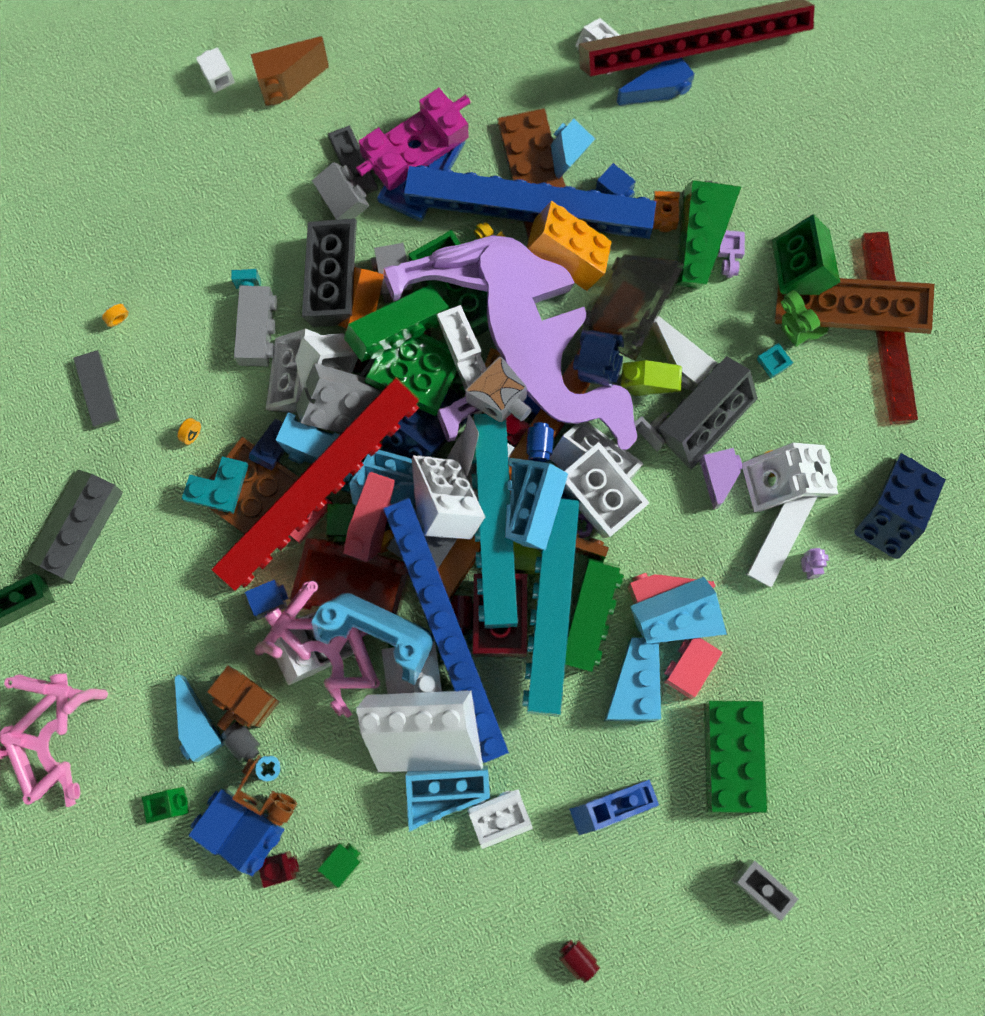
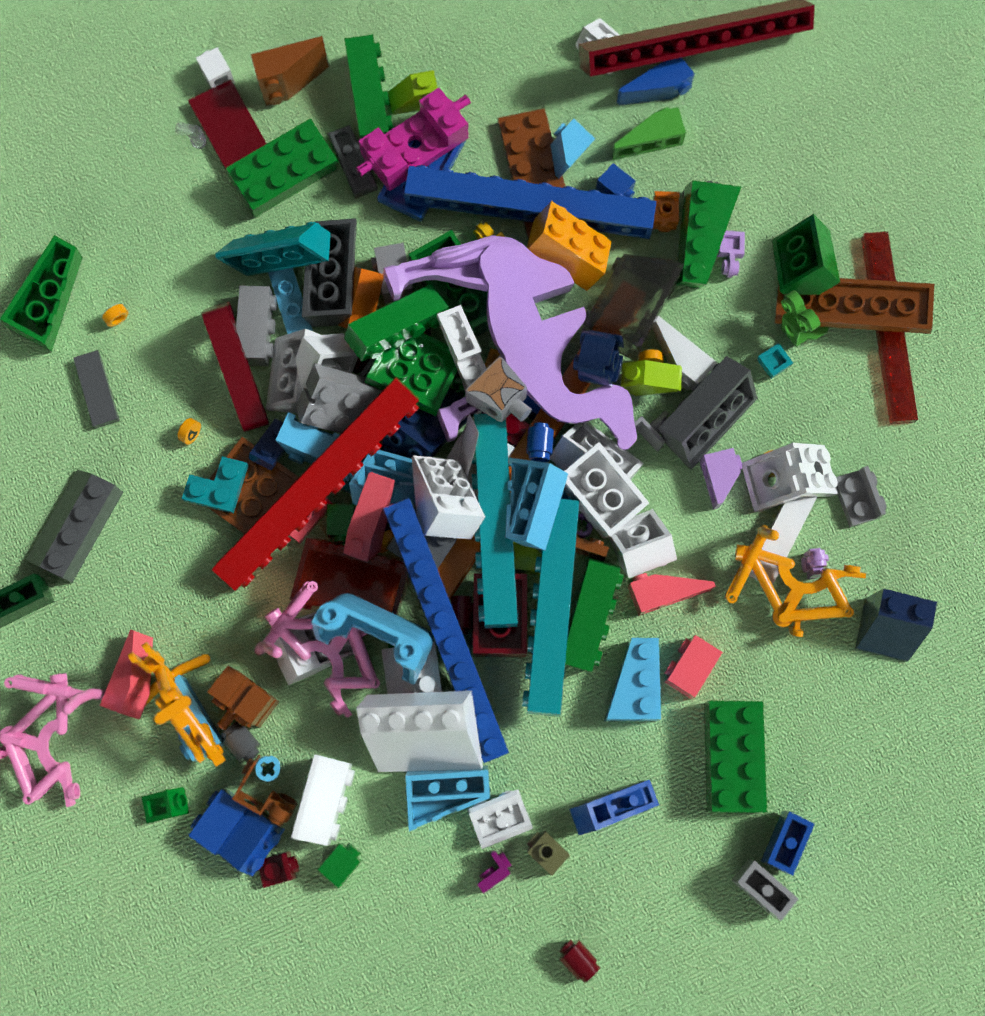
teal plate [231,269,261,289] -> none
blue brick [245,580,289,620] -> none
light grey brick [312,162,369,220] -> none
medium azure wedge [630,577,727,644] -> none
dark blue bracket [854,453,946,559] -> none
none -> green wedge [0,235,83,352]
none -> coral slope [100,629,153,719]
none -> light orange piece [128,642,226,767]
none -> clear arm [176,122,207,149]
none -> dark red tile [188,79,267,172]
none -> dark red beam [202,301,269,432]
none -> teal slope [215,222,331,276]
none -> green brick [226,118,338,218]
none -> medium azure plate [268,268,313,334]
none -> white slope [291,754,355,845]
none -> green wedge [344,34,393,139]
none -> lime slope [388,70,438,115]
none -> magenta bracket [477,850,512,894]
none -> olive brick [526,831,570,876]
none -> white slope [609,509,677,578]
none -> bright green slope [612,107,686,160]
none -> light orange tile [638,349,664,363]
none -> light orange piece [725,525,866,637]
none -> blue brick [761,811,815,876]
none -> light grey bracket [836,466,886,528]
none -> dark blue slope [855,588,937,662]

